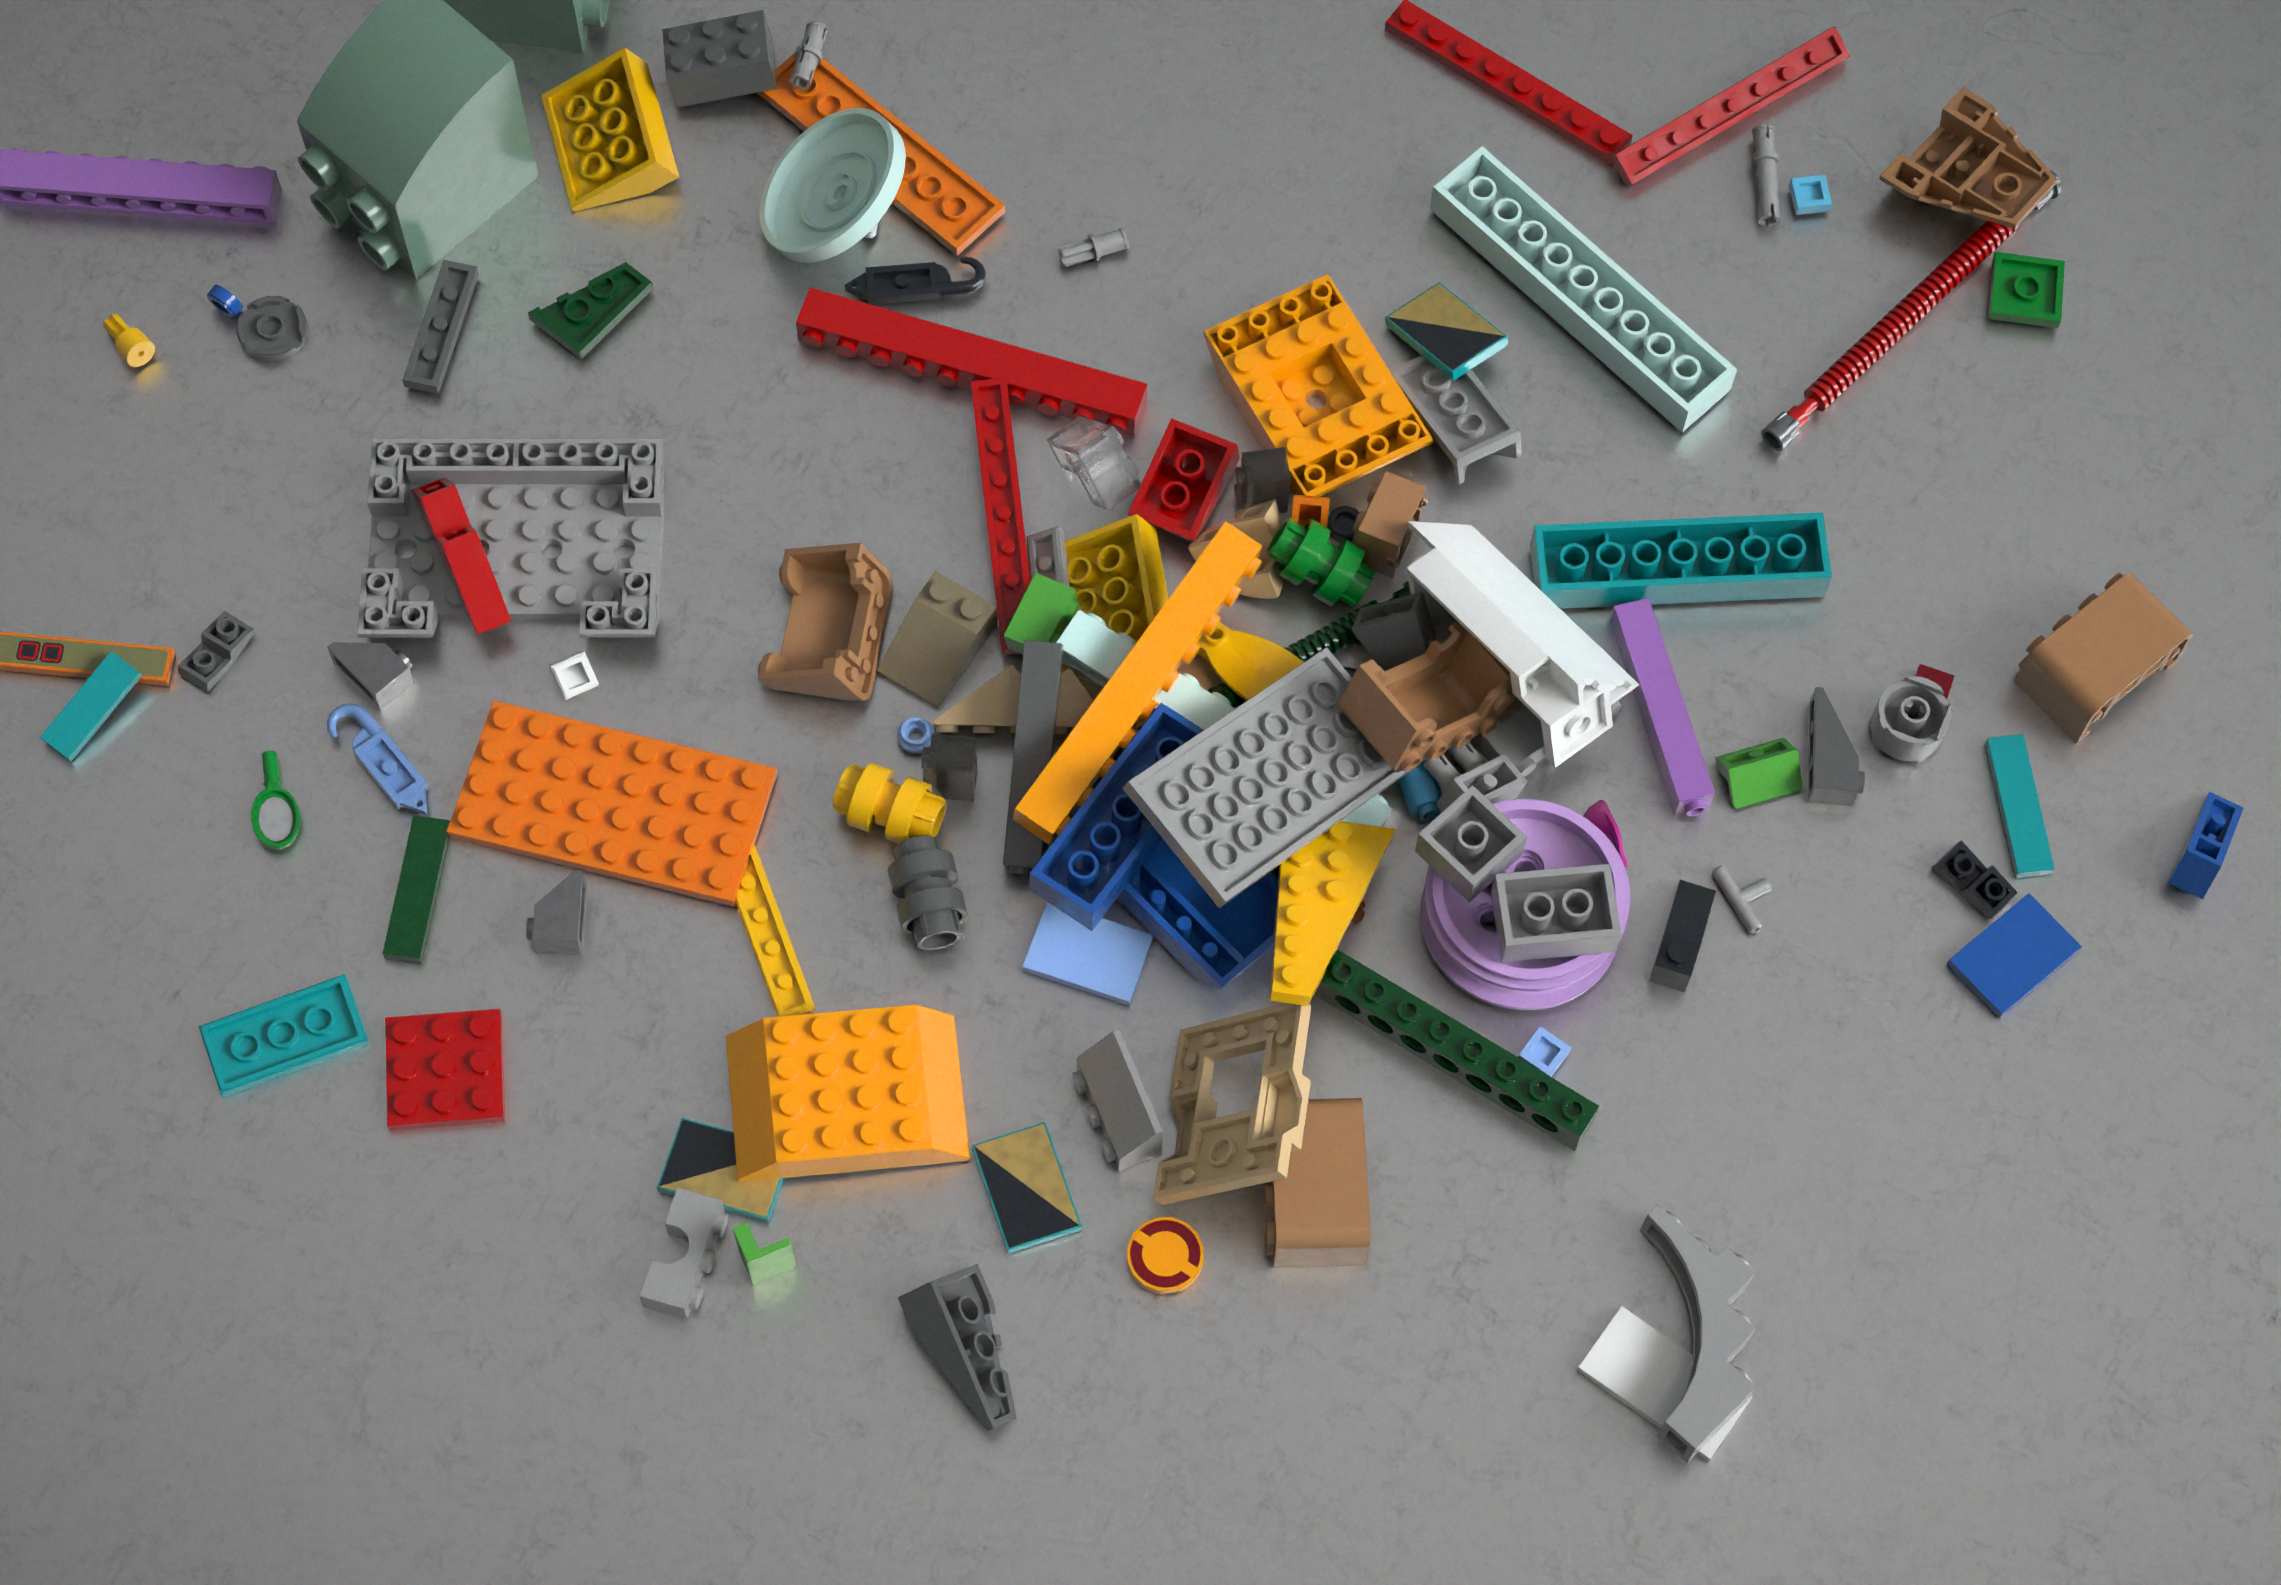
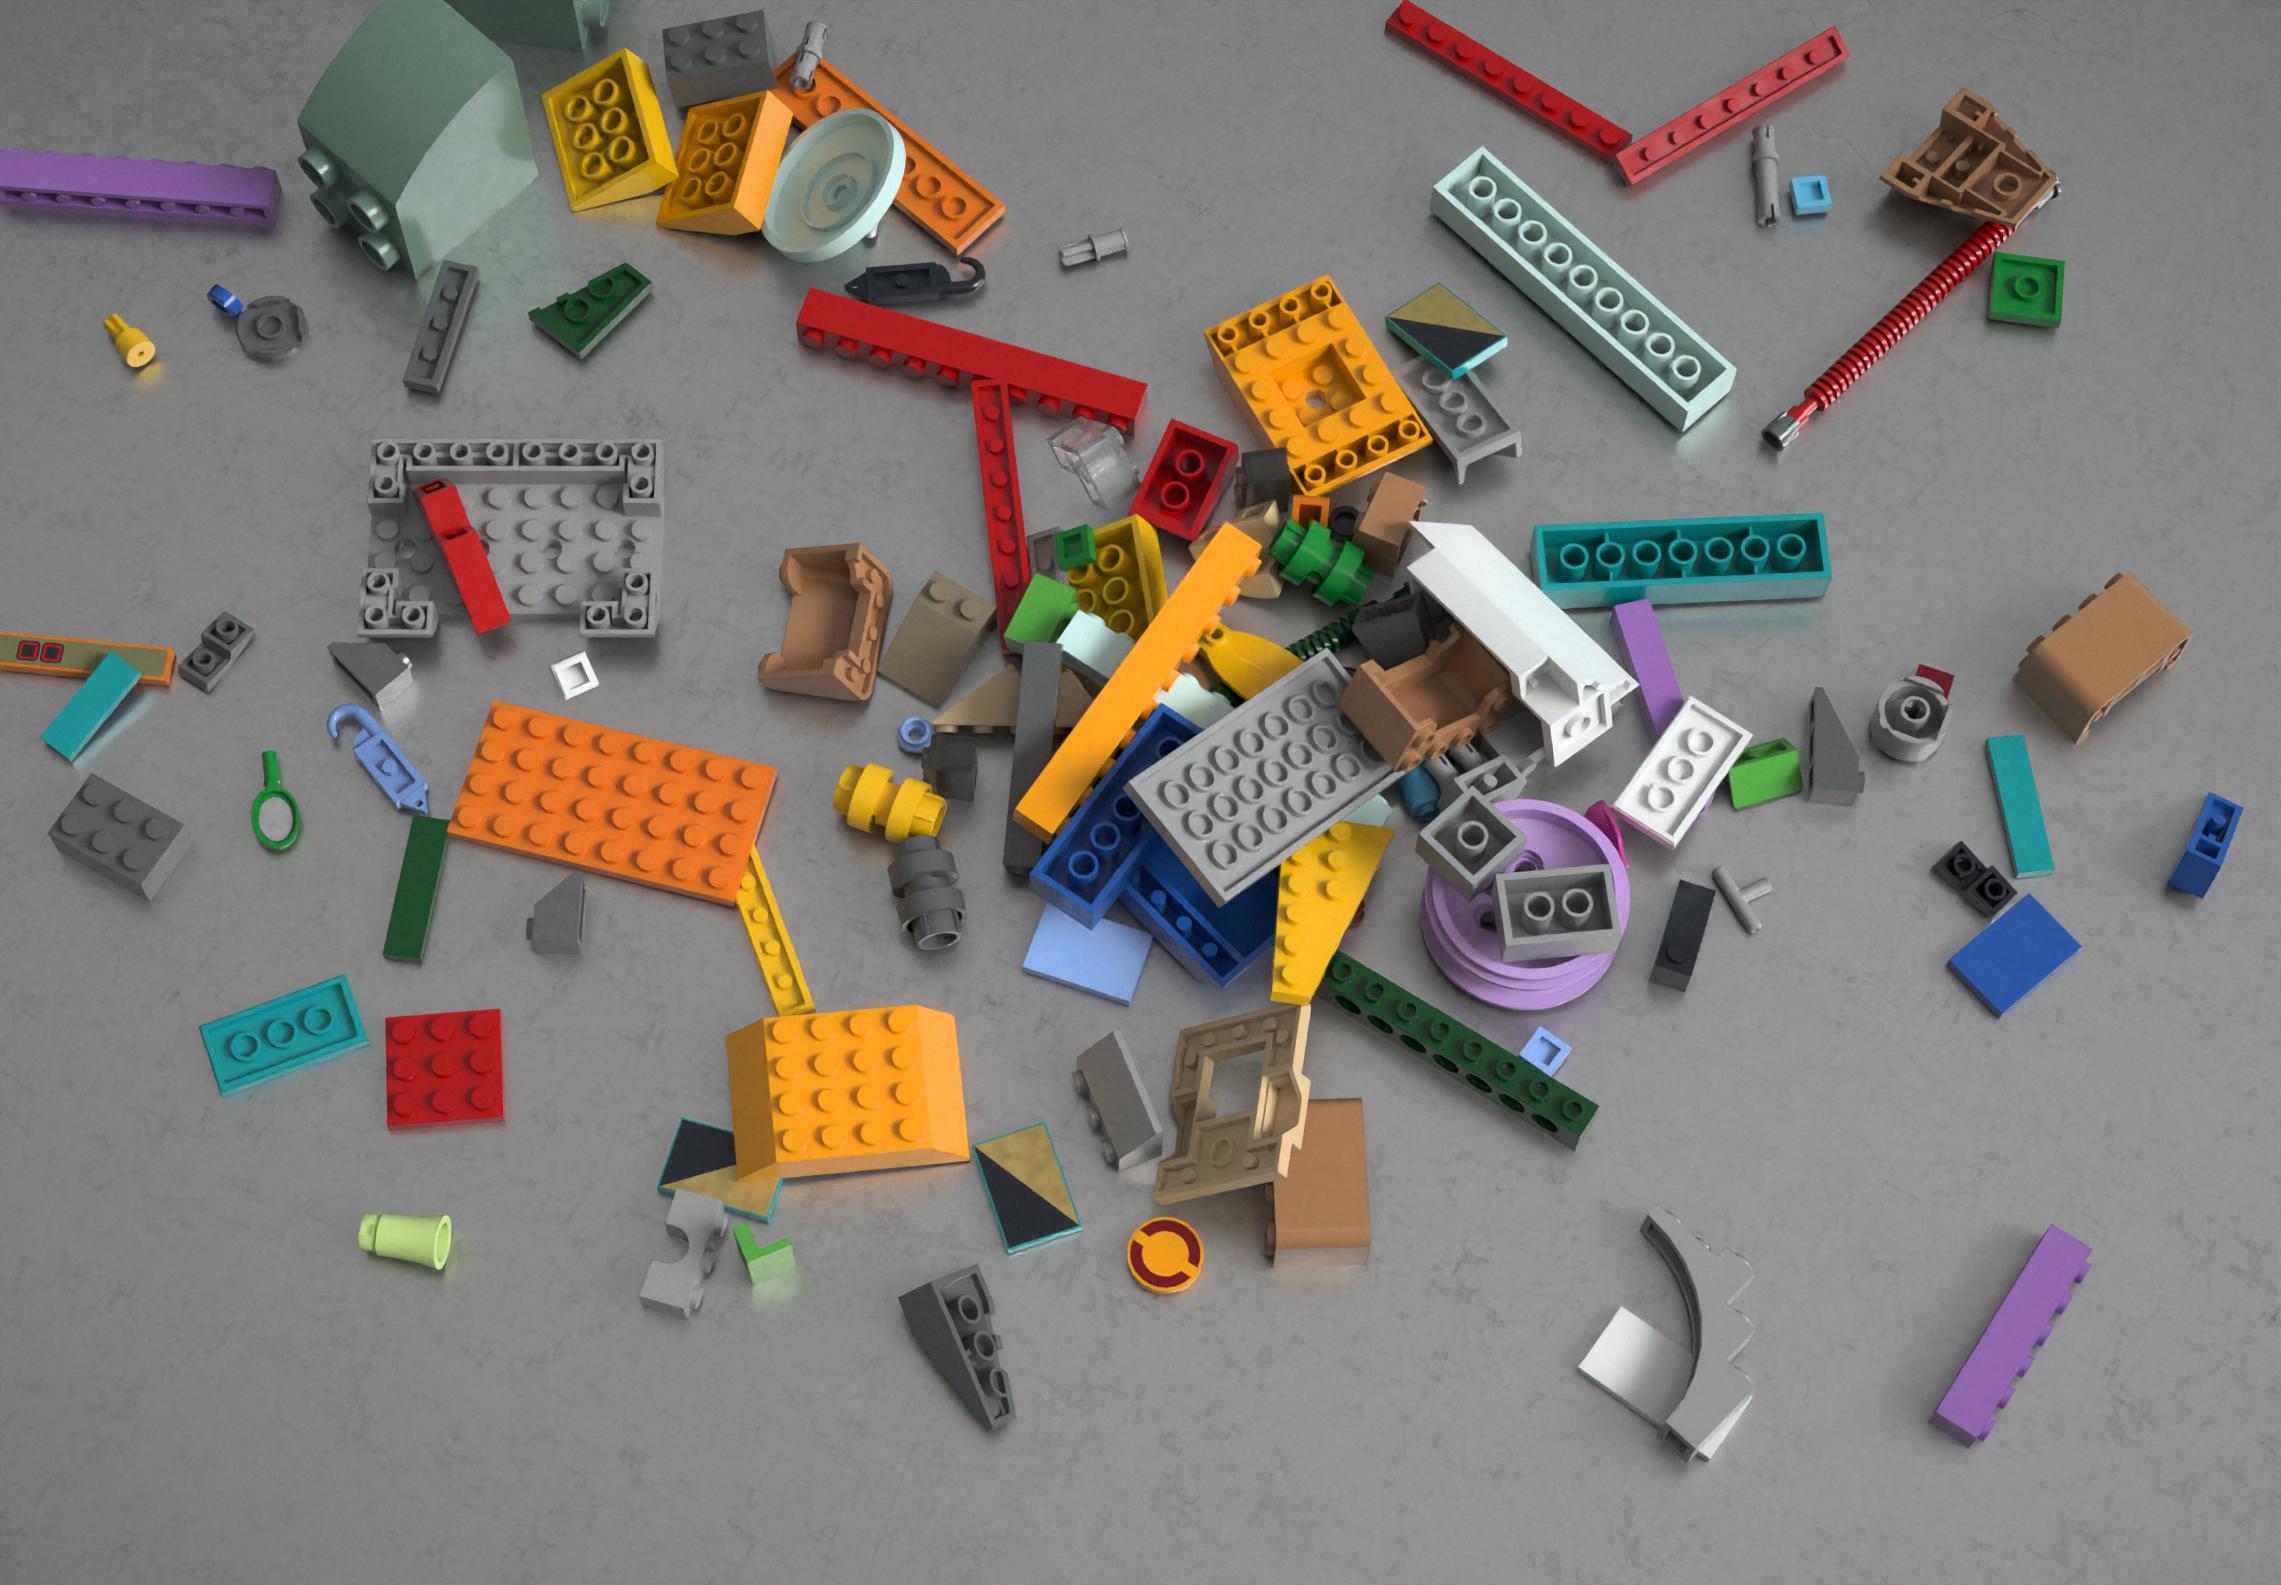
none -> dark grey brick [48,773,193,902]
none -> yellowish green plant [358,1213,451,1270]
none -> light orange slope [655,90,793,235]
none -> green plate [1054,524,1097,572]
none -> white tile [1610,696,1753,851]
none -> medium lavender brick [1928,1224,2093,1448]

